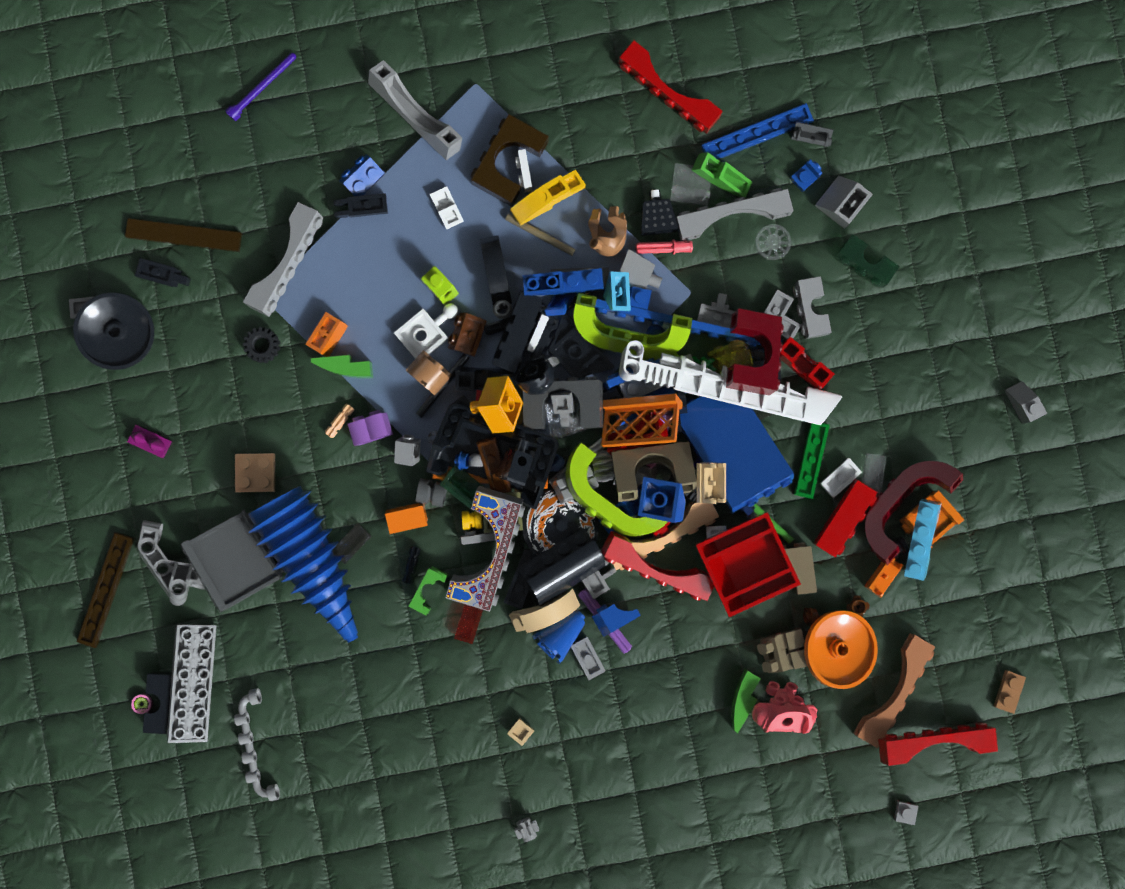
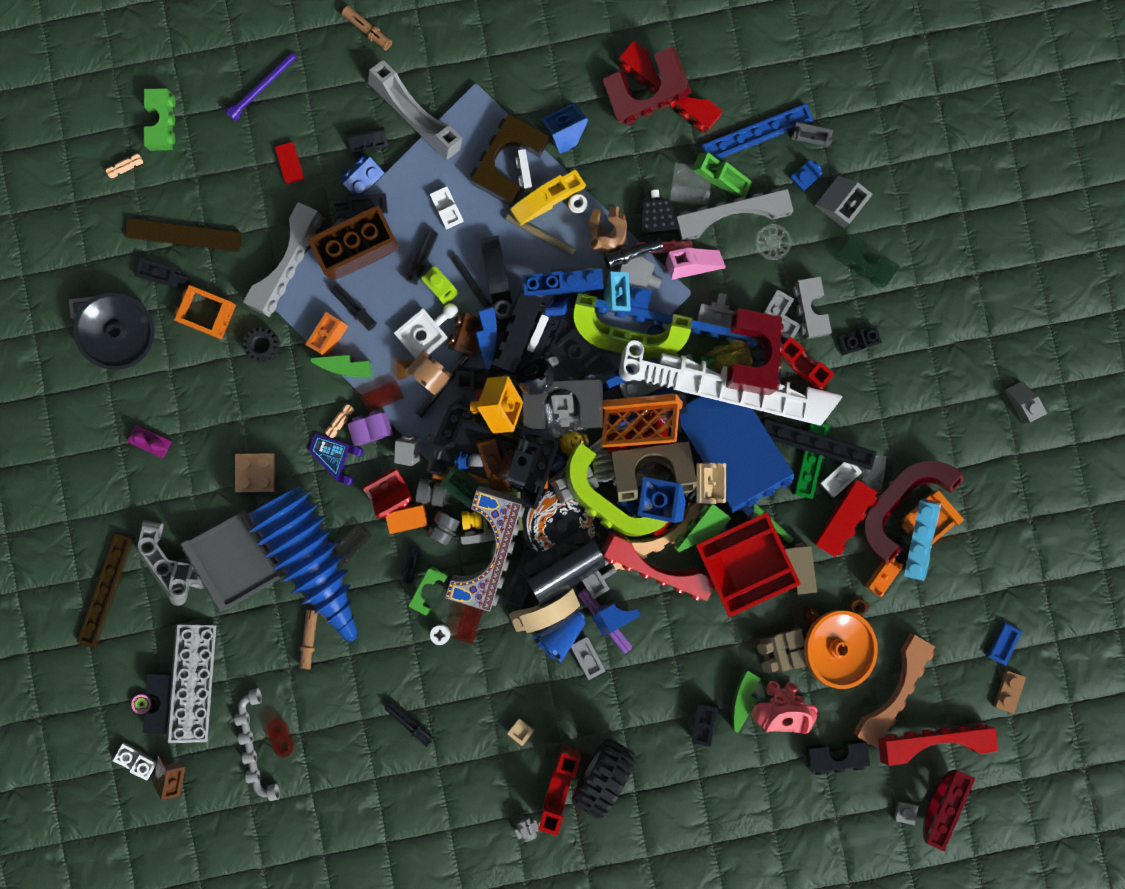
none -> light nougat axle [105,153,143,178]
none -> white slope [113,742,157,780]
none -> bright green arch [144,89,175,151]
none -> reddish brown panel [153,755,185,800]
none -> orange window [174,285,236,340]
none -> clear red plate [267,718,295,757]
none -> red tile [275,142,305,184]
none -> medium nougat pin [298,610,318,669]
none -> reddish brown brick [307,205,399,280]
none -> flag [309,434,364,485]
none -> black axle [330,284,377,331]
none -> medium nougat pin [341,5,392,51]
none -> black plate [347,127,389,154]
none -> clear red plate [360,380,404,413]
none -> red bracket [363,468,411,518]
none -> black axle [385,701,434,747]
none -> clear orange tile [396,360,414,380]
none -> black axle [406,230,438,285]
none -> dark grey wheel [426,510,460,546]
none -> white wheel [430,624,451,645]
none -> black bar [452,255,499,321]
none -> blue slope [474,306,497,370]
none -> red arch [538,744,581,836]
none -> blue slope [541,103,588,153]
none -> yellow head [559,429,589,456]
none -> white plate [568,194,587,213]
none -> black tyre [571,738,636,819]
none -> dark red arch [603,46,692,125]
none -> black pin [604,238,663,269]
none -> bright pink slope [666,248,726,280]
none -> bright green slope [674,503,731,552]
none -> black hinge [691,703,719,747]
none -> black tile [763,418,877,471]
none -> black arch [806,739,870,775]
none -> black slope [837,325,882,356]
none -> dark red window [923,769,976,852]
none -> blue tile [987,622,1023,666]

